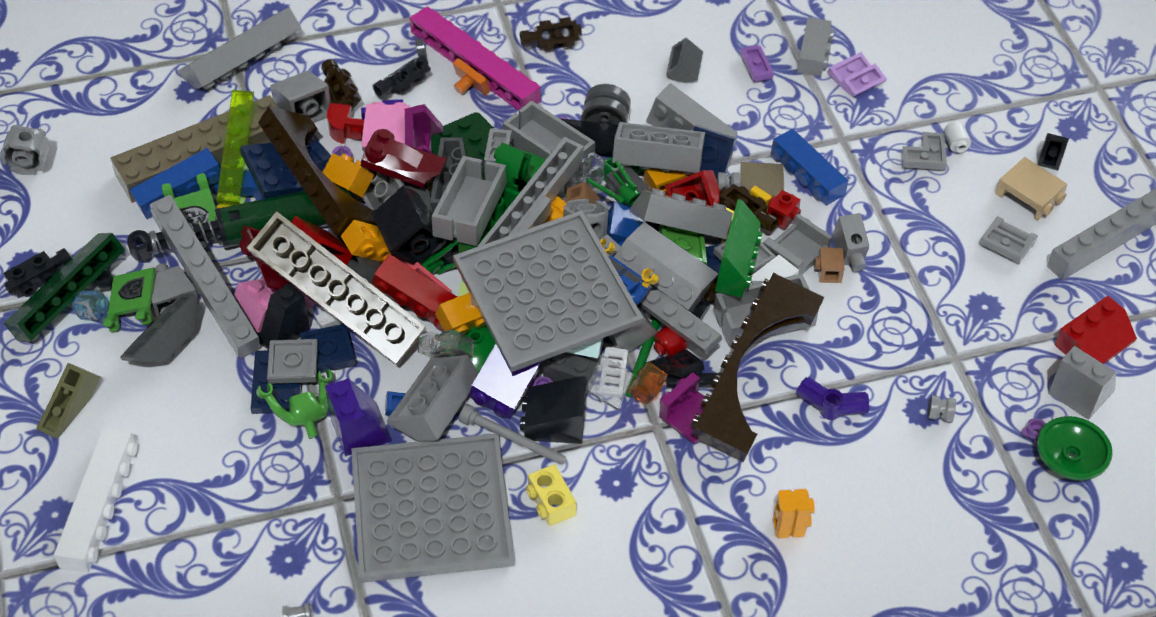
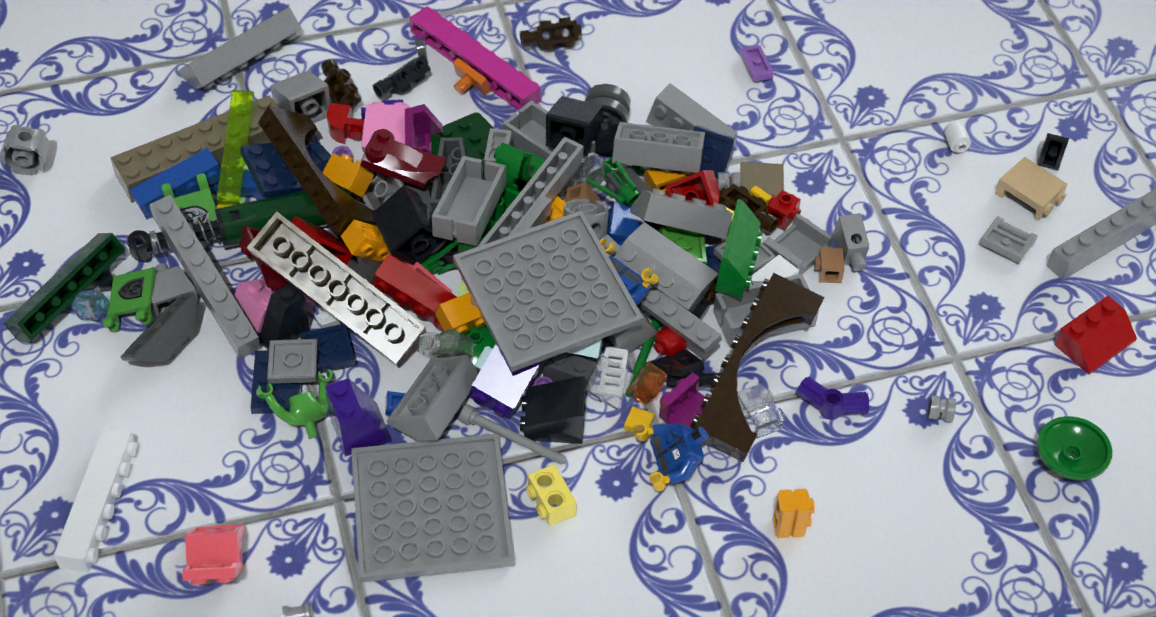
black brick [3,248,71,298] -> none
olive slope [36,363,101,439] -> none
dark grey brick [666,37,703,83] -> none
blue brick [771,129,849,206] -> none
light grey brick [797,17,834,77] -> none
lavender slope [827,52,887,97] -> none
light grey plate [902,132,947,170] -> none
medium lavender plate [1022,419,1046,443] -> none
light grey slope [1048,346,1116,420] -> none
none -> coral bracket [182,524,245,584]
none -> light aqua tile [475,346,493,372]
none -> black slope [546,96,603,156]
none -> yellow tile [624,406,655,434]
none -> blue torso [634,422,709,491]
none -> clear brick [737,384,785,439]

